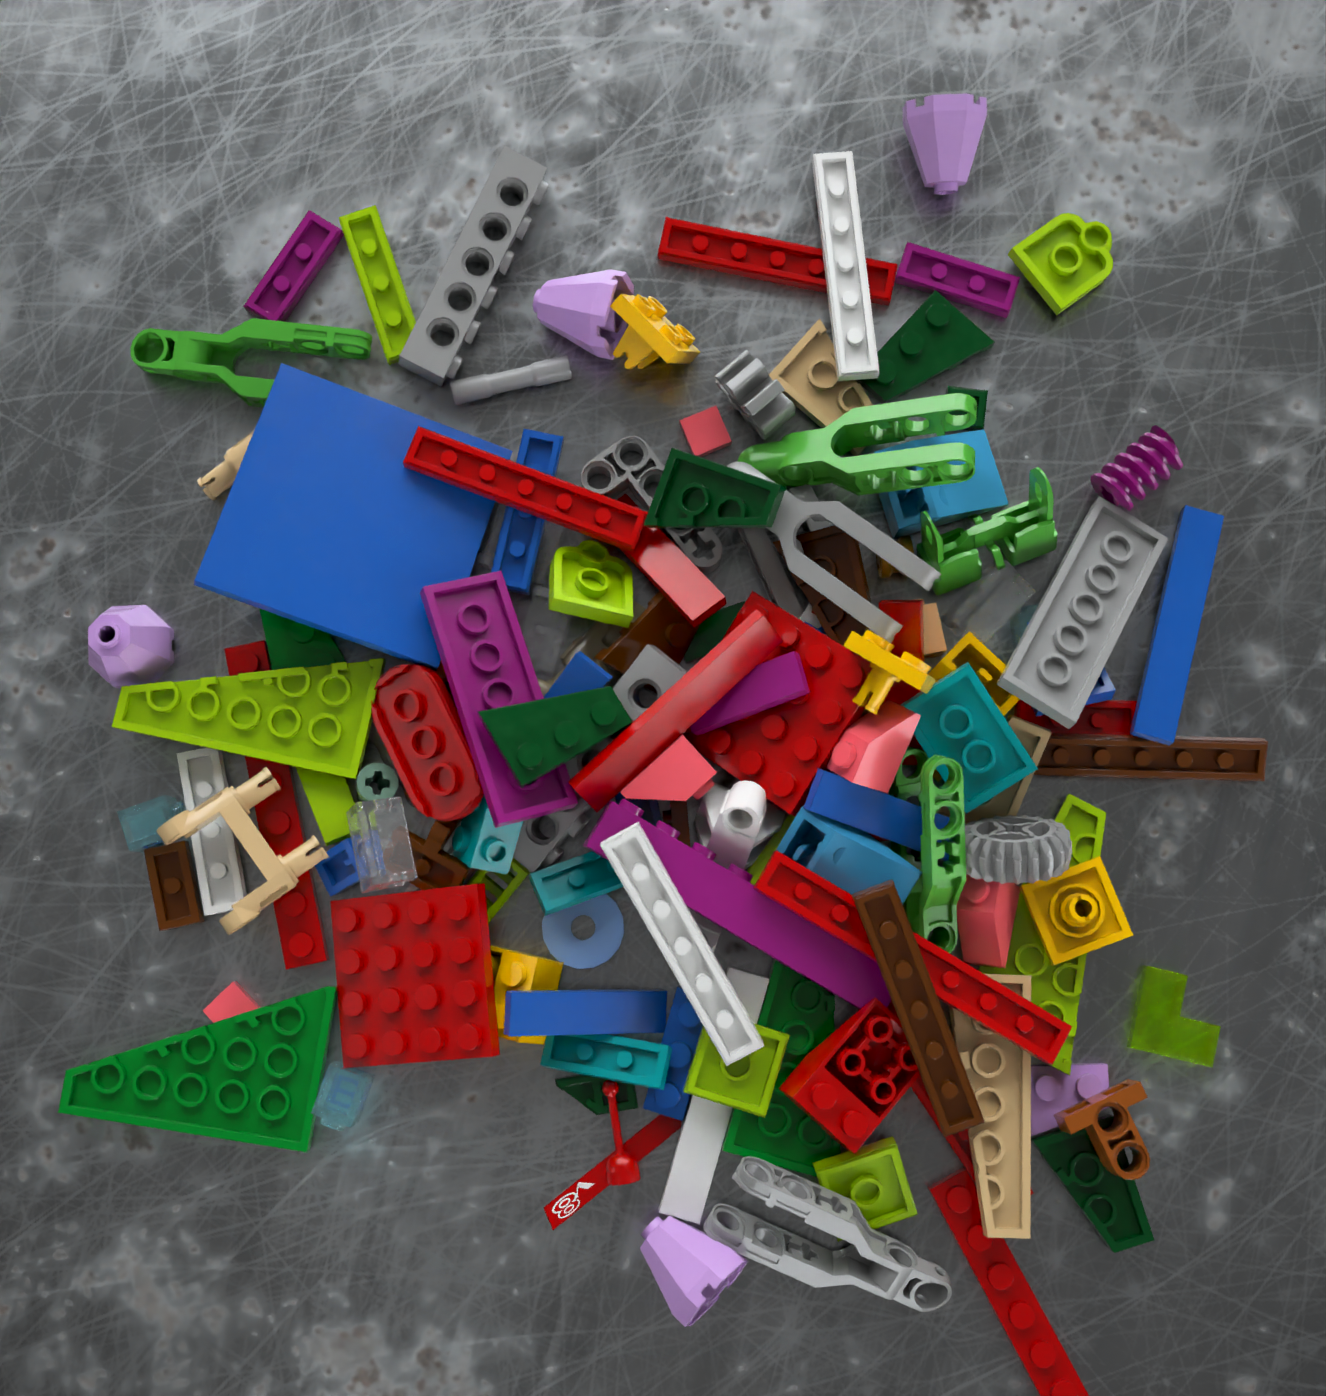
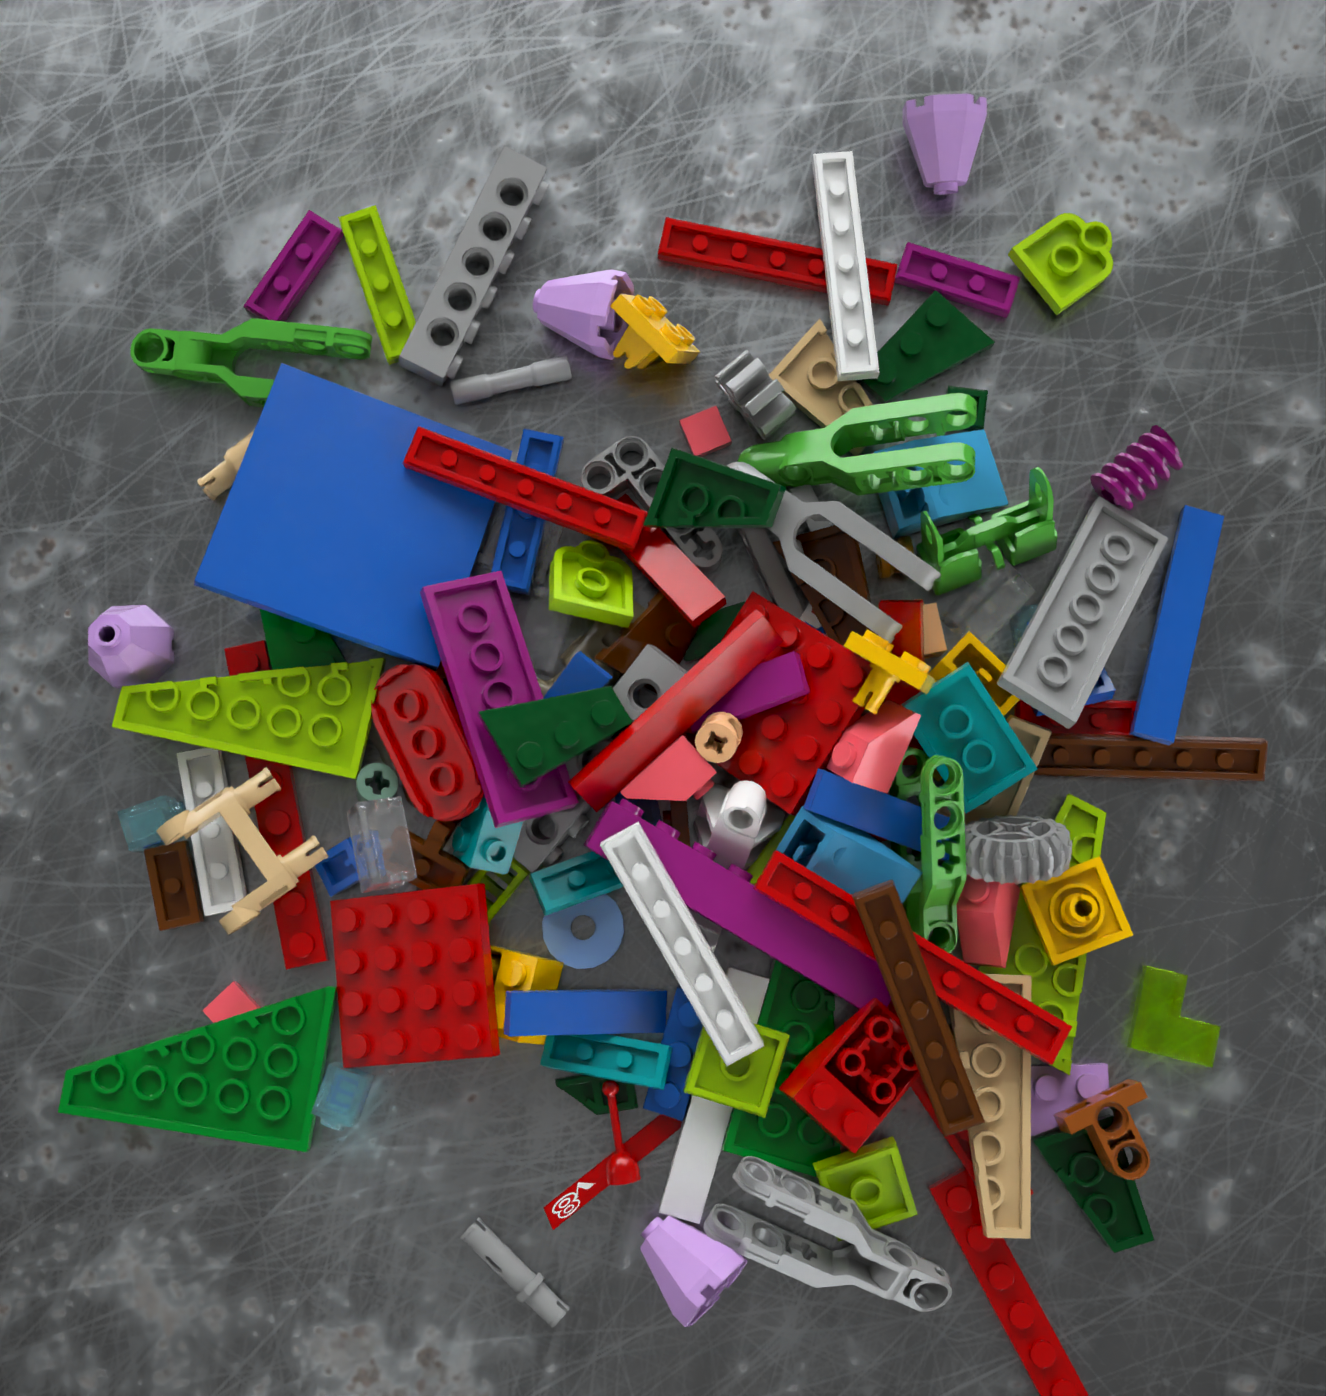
lime slope [296,767,366,846] -> none
none -> light grey pin [460,1217,570,1329]
none -> light nougat wheel [695,712,743,763]

